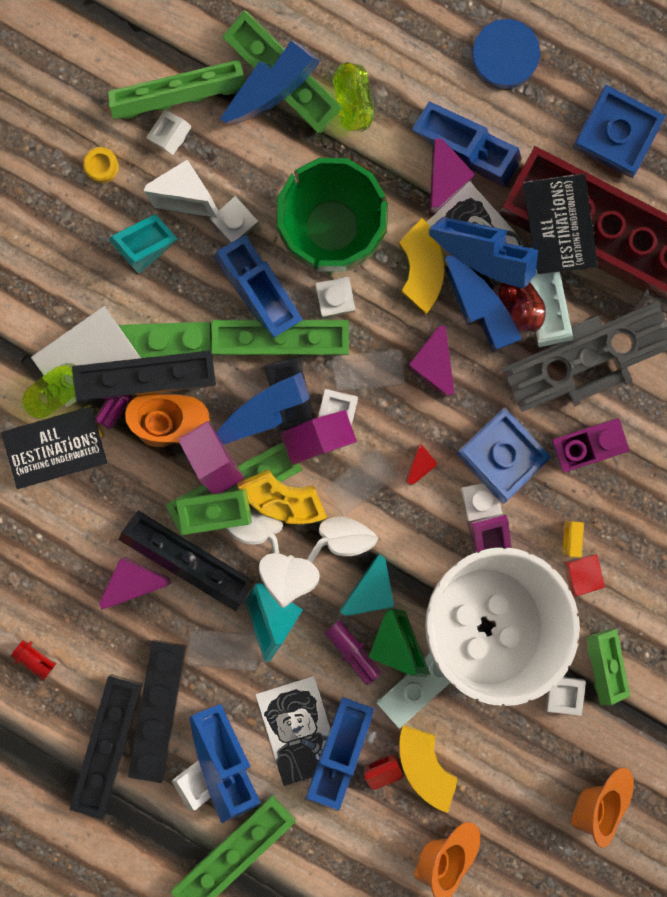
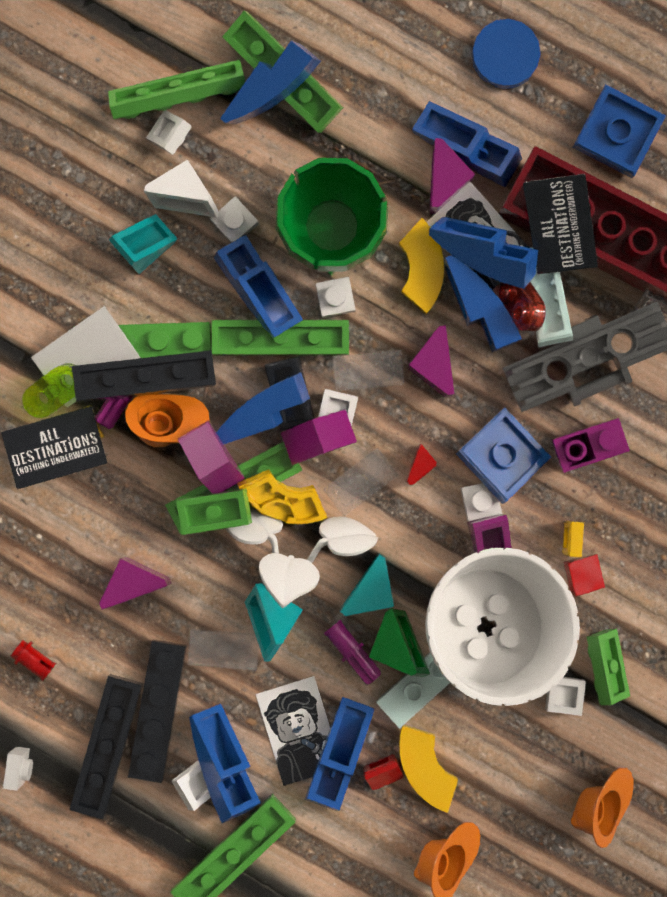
yellow tile [83,147,119,184] -> none
black plate [118,510,255,612] -> none
clear neon green plate [334,62,374,132] -> none
none -> white plate [3,747,33,791]

